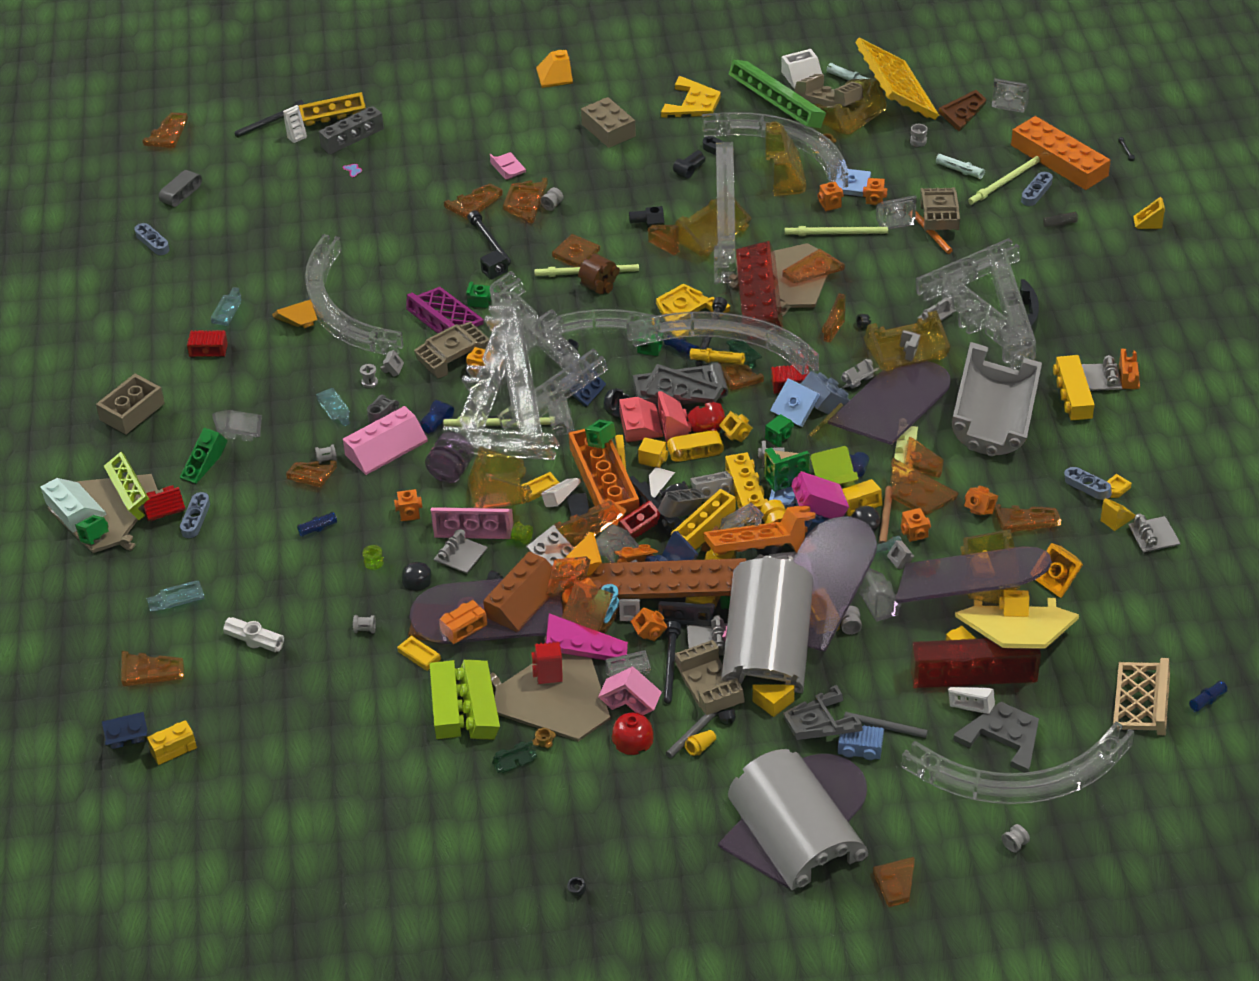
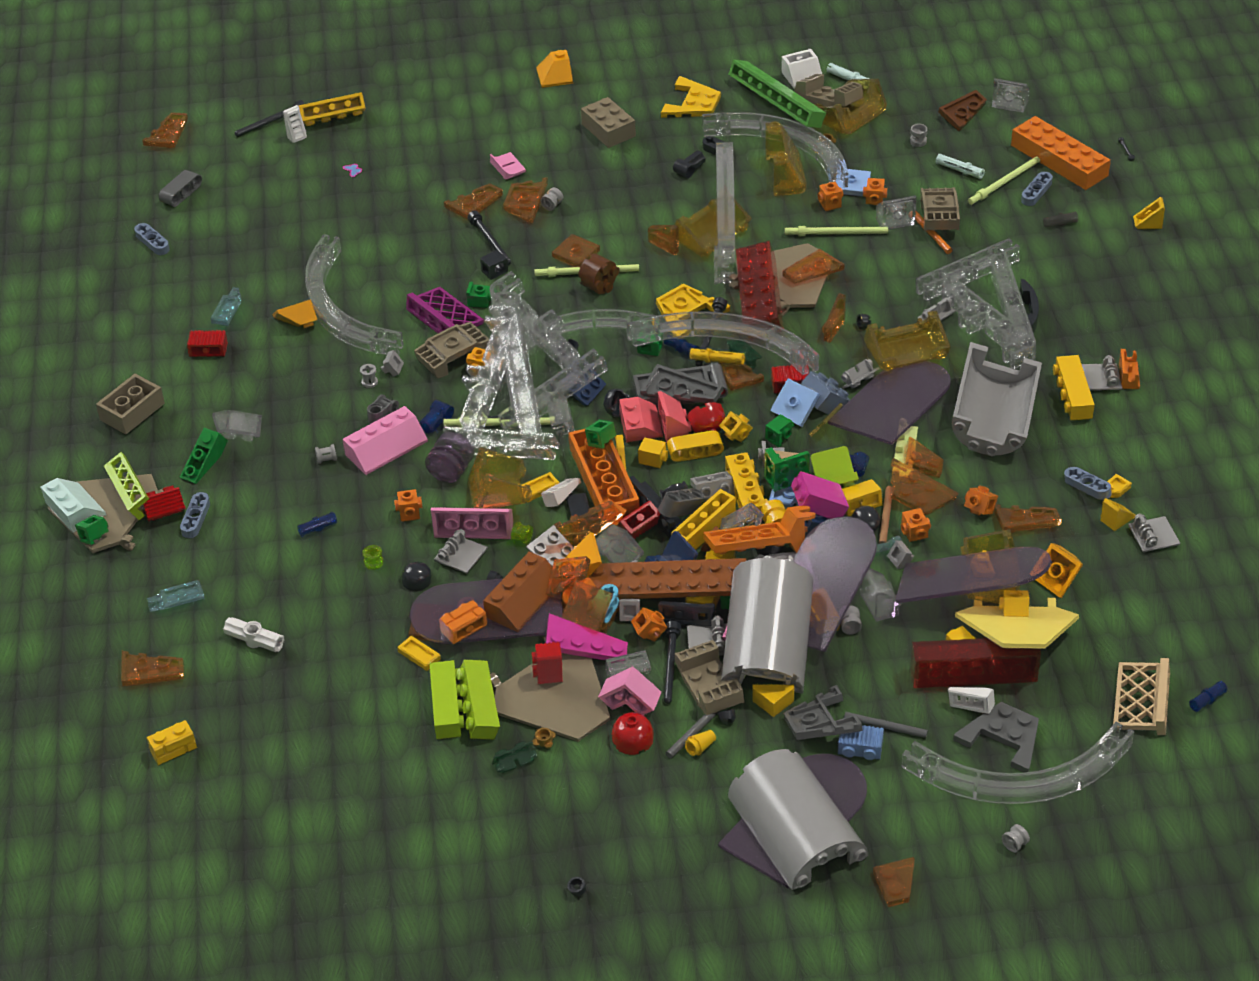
dark blue bracket [102,712,149,749] -> none
clear orange wing [286,461,337,487] -> none
clear light blue hinge [316,388,350,426] -> none
dark grey brick [319,106,384,154] -> none
light grey bush [353,615,376,633] -> none
orange hinge [614,544,658,563] -> none
black piece [629,206,665,228] -> none
white sticker [649,467,675,498] -> none
yellow plate [855,37,939,120] -> none
light grey bracket [900,330,920,361] -> none

